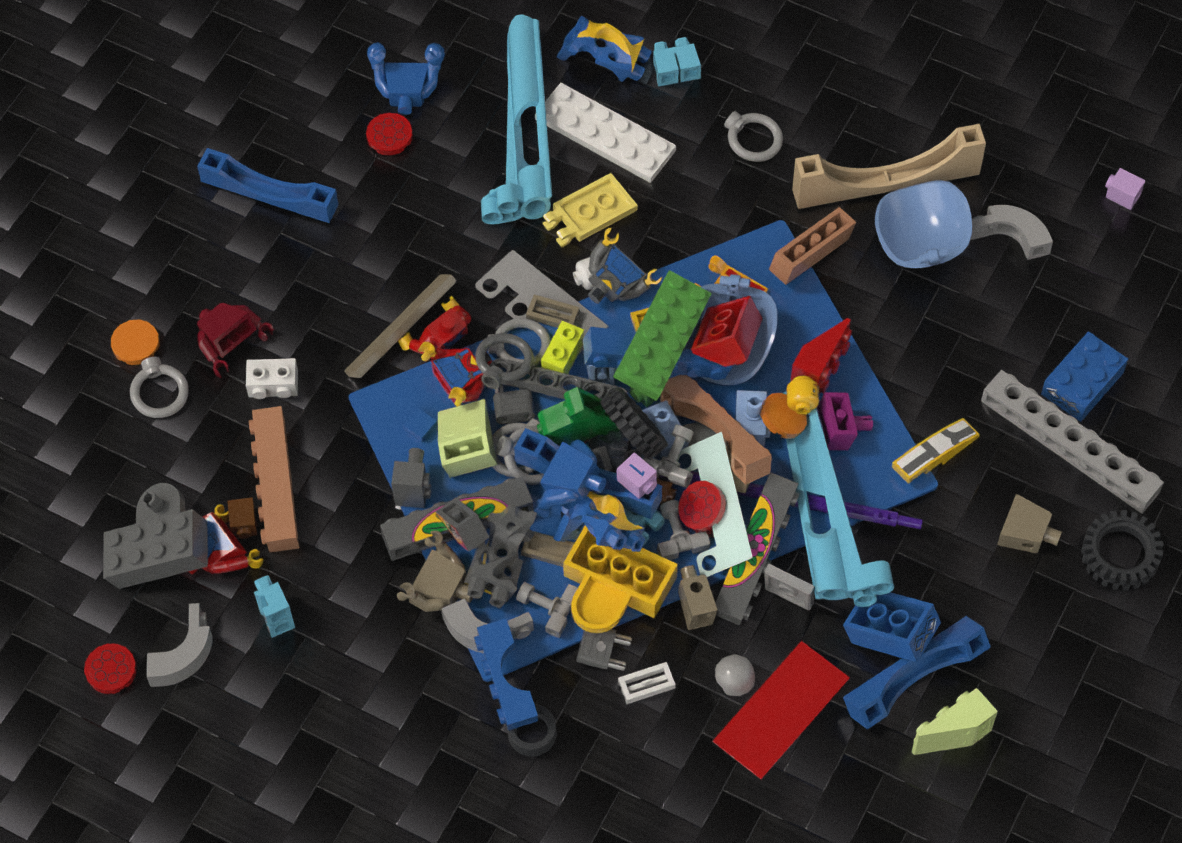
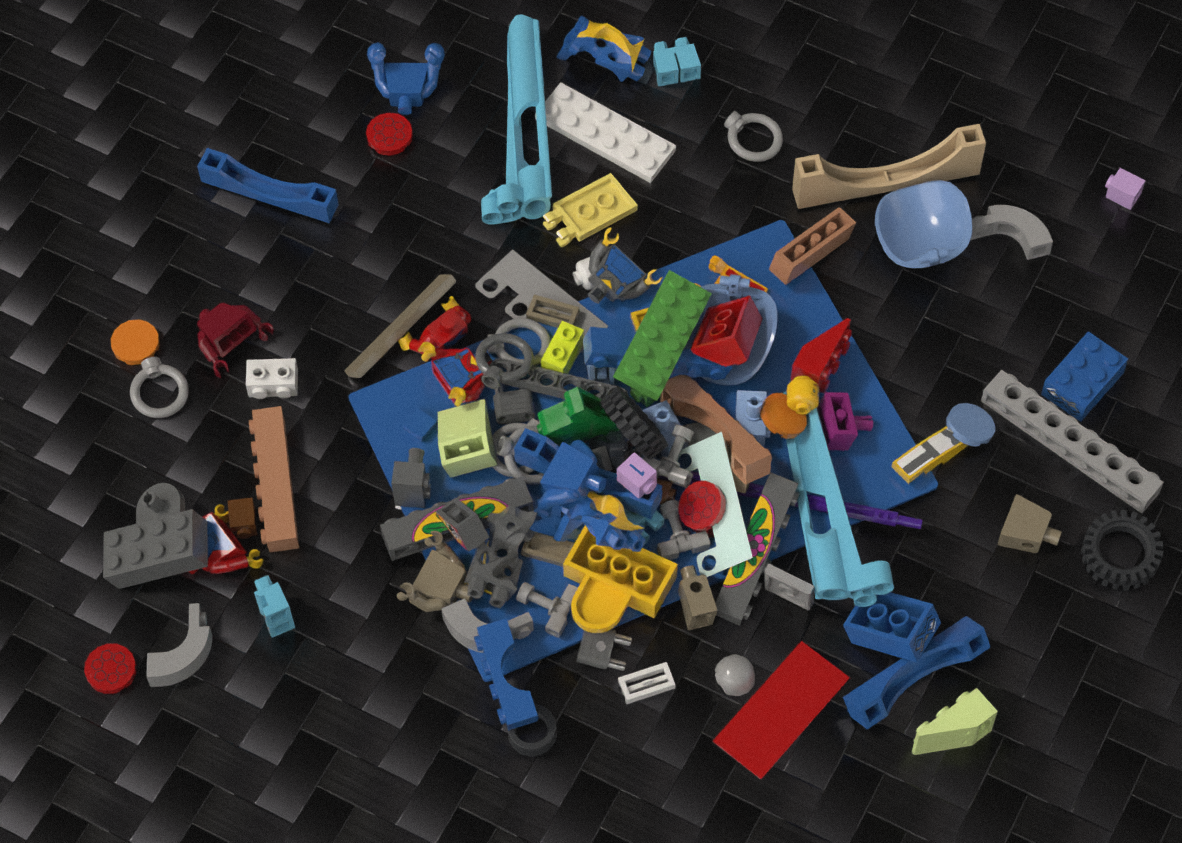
none -> medium blue tile [946,403,995,446]

